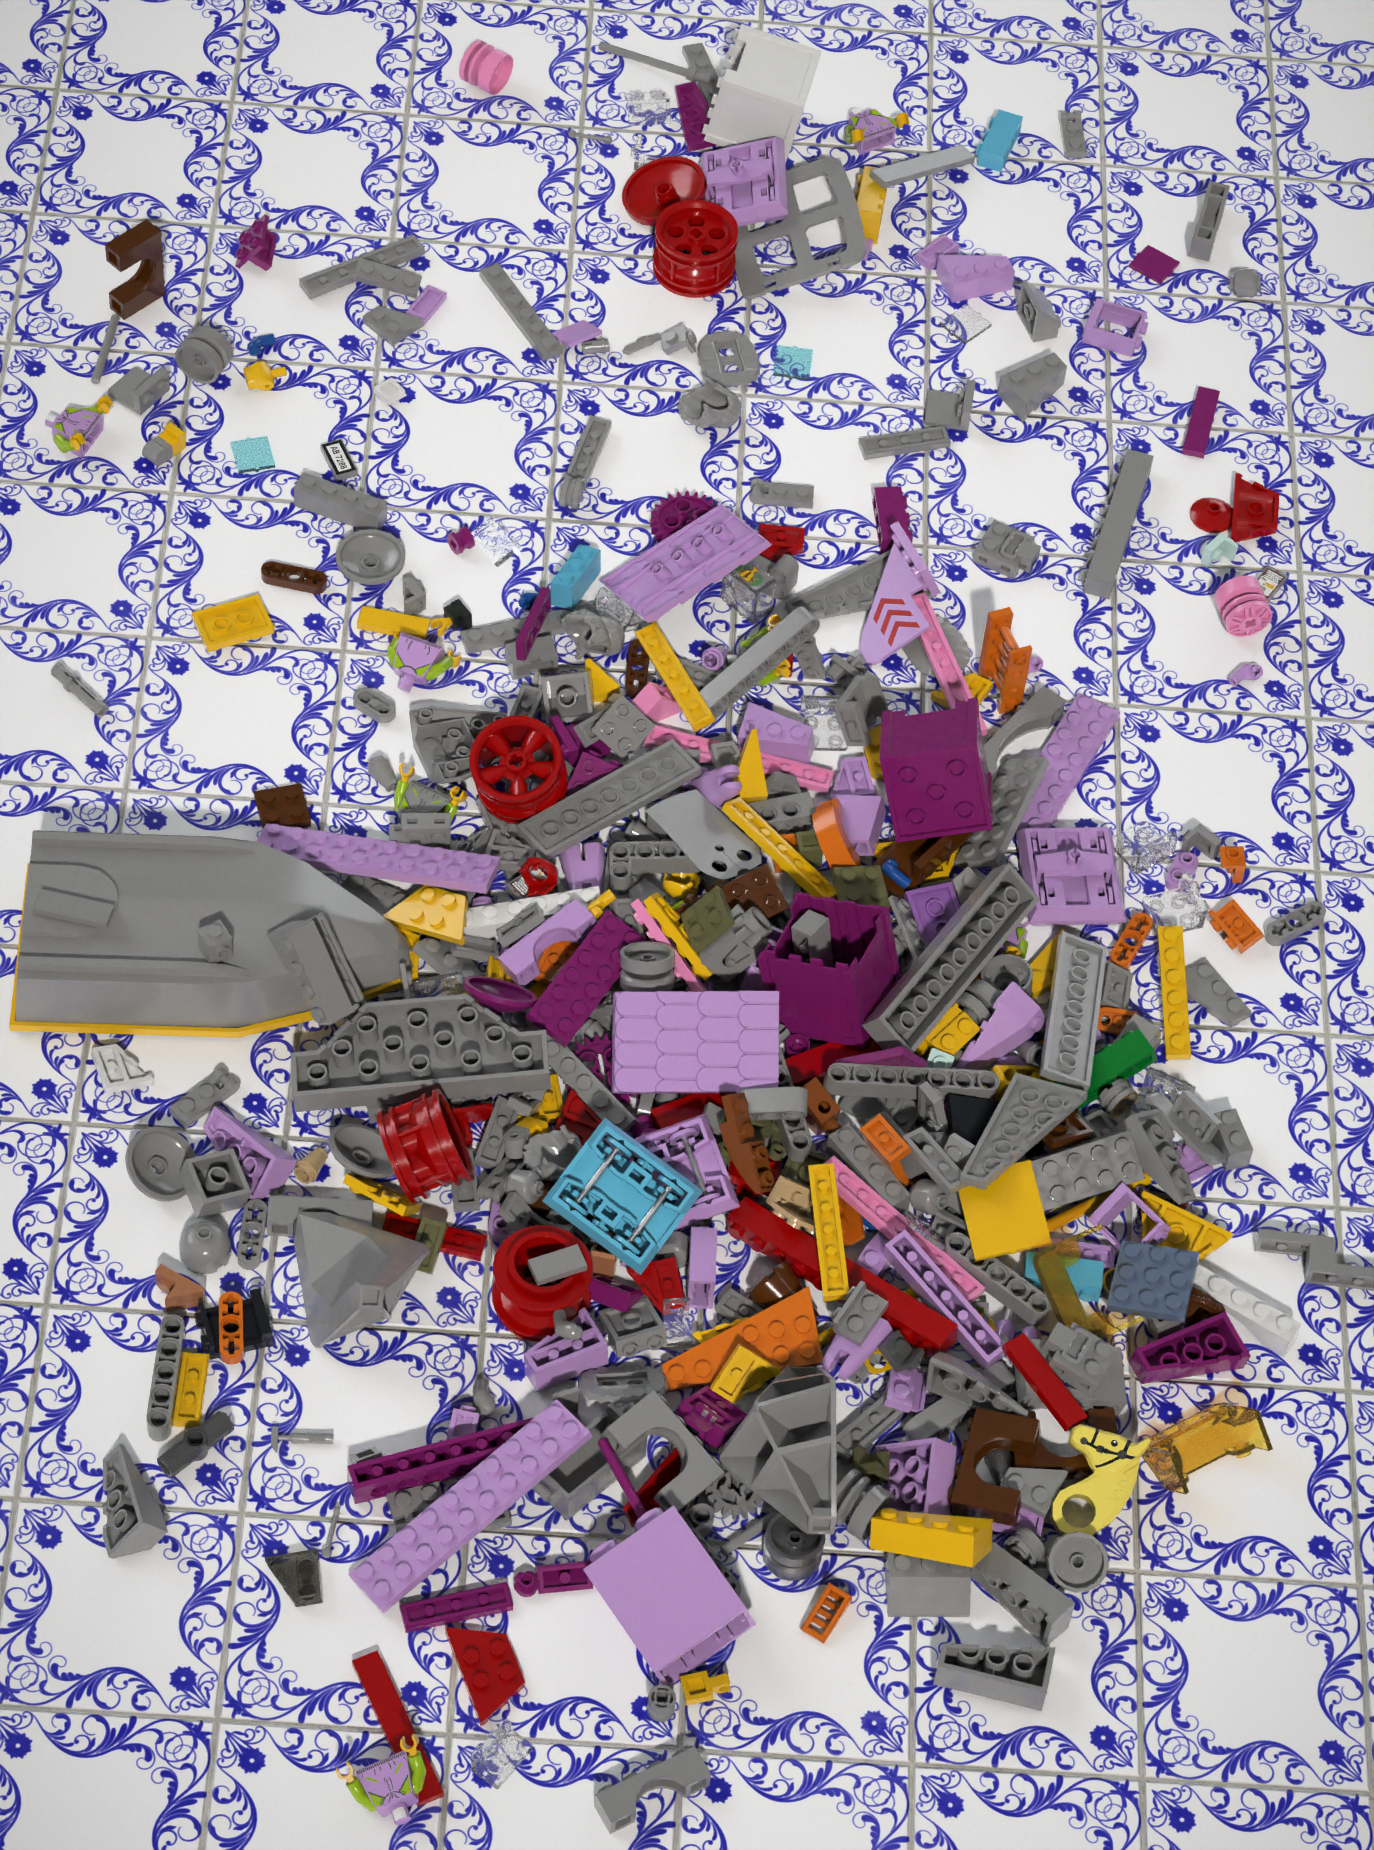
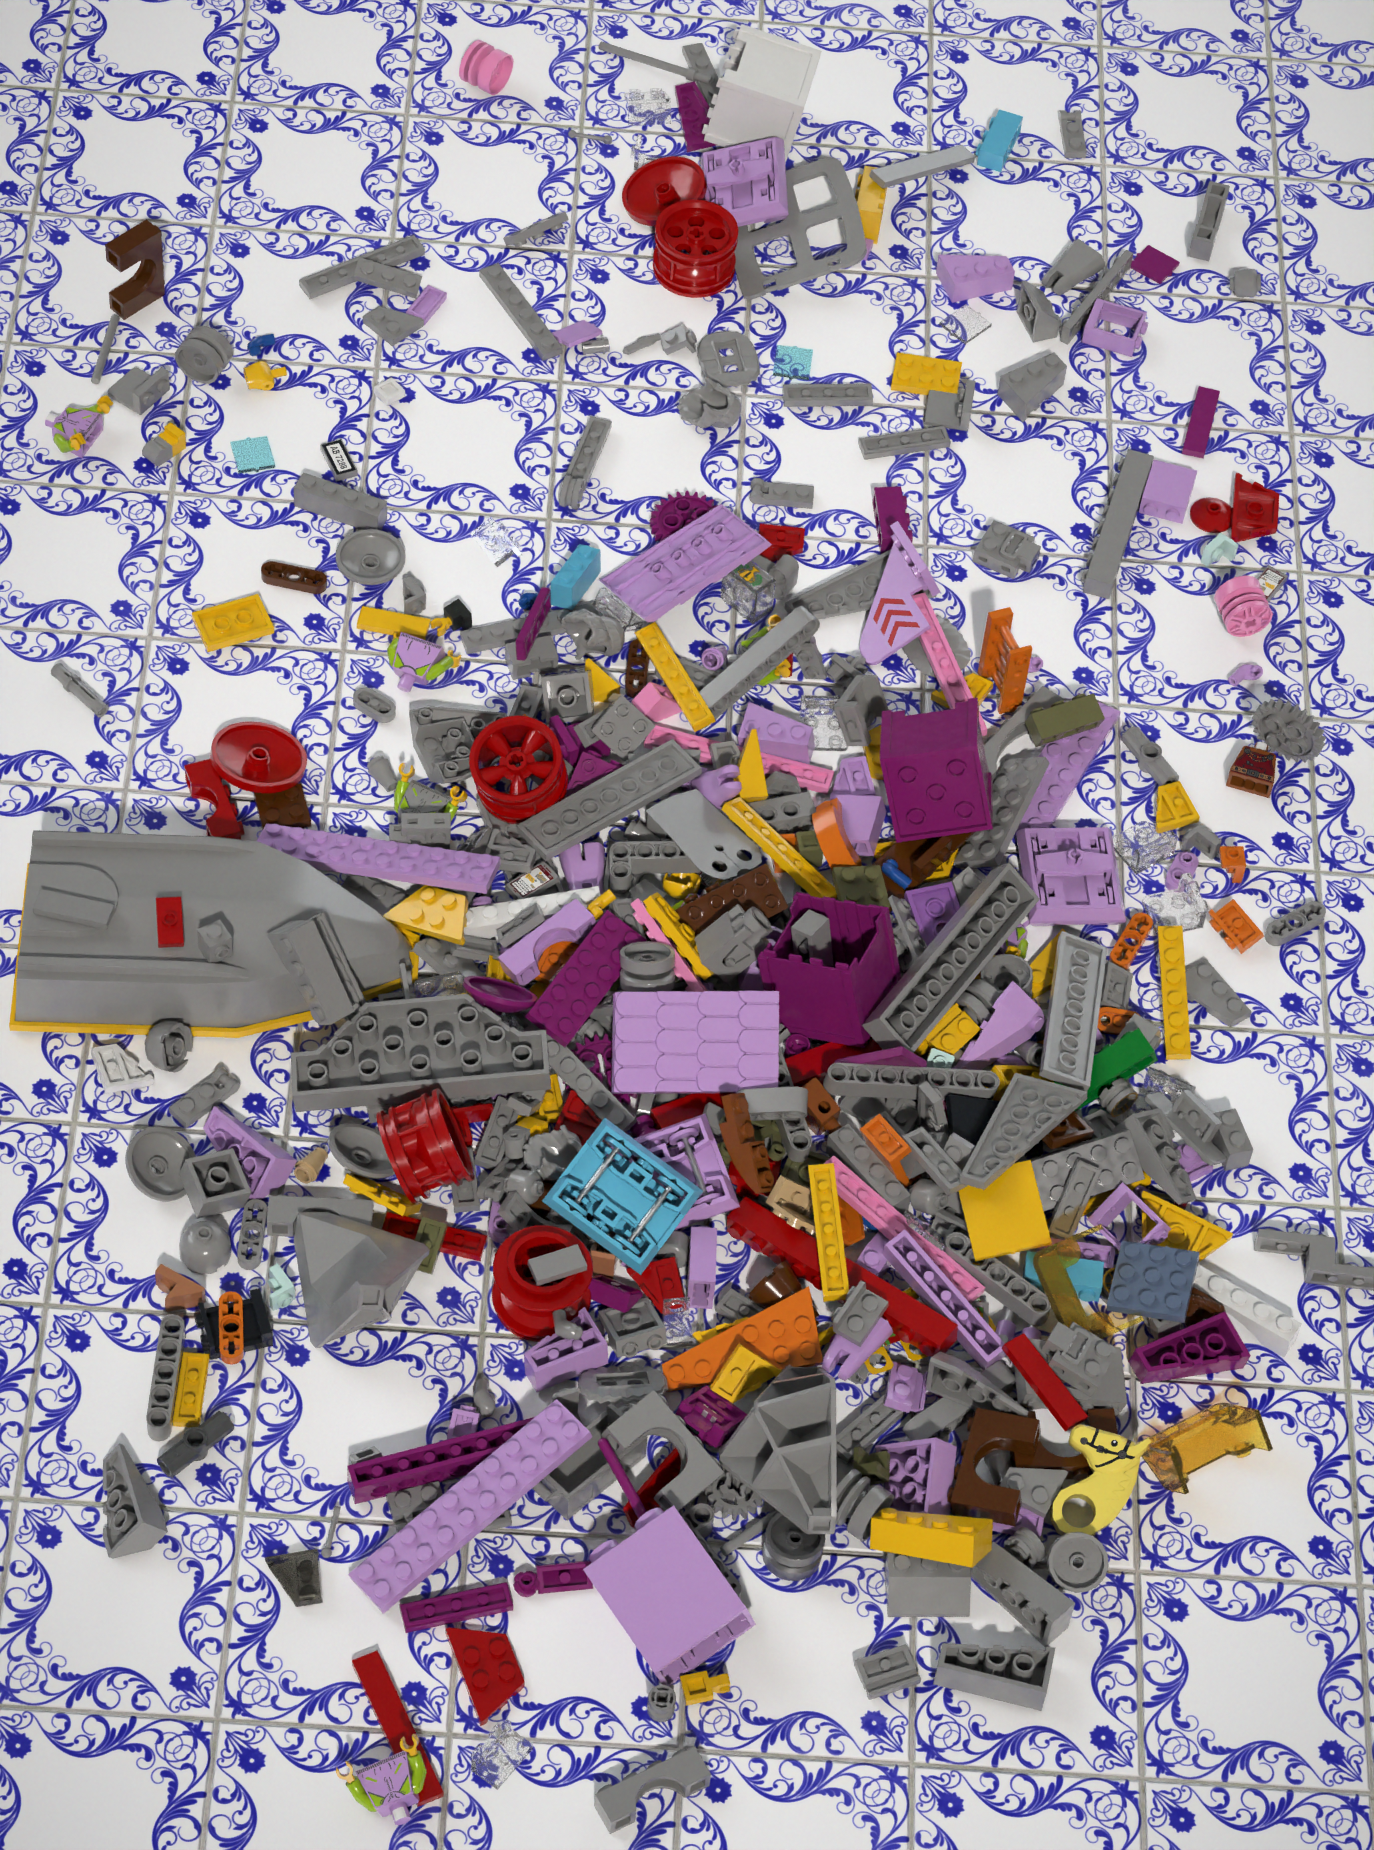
magenta bracket [235,214,277,271] -> none
light grey piece [271,1426,334,1453] -> none
magenta wheel [447,526,475,555] -> none
red piece [518,857,559,897] -> none
olive plate [680,885,735,953] -> none
orange slope [800,1583,852,1644] -> none
lavender torso [845,107,910,155] -> none
dark grey bracket [878,1330,925,1372] -> none
lavender tile [914,234,960,271] -> none
none -> light grey cylinder [144,1021,193,1073]
none -> red plate [156,897,184,948]
none -> red arch [184,759,245,840]
none -> red dish [210,722,307,793]
none -> light aqua bracket [268,1263,295,1311]
none -> light grey plate [503,212,569,248]
none -> light grey plate [782,383,873,407]
none -> light grey plate [854,1644,921,1700]
none -> yellow plate [891,352,962,396]
none -> olive brick [1025,693,1105,747]
none -> light grey piece [1042,239,1105,295]
none -> light grey tile [1048,1159,1102,1241]
none -> light grey plate [1060,250,1133,345]
none -> light grey piece [1121,726,1179,786]
none -> lavender brick [1139,460,1197,524]
none -> yellow wing [1155,781,1200,834]
none -> torso [1226,742,1276,798]
none -> light grey gear [1251,699,1326,763]

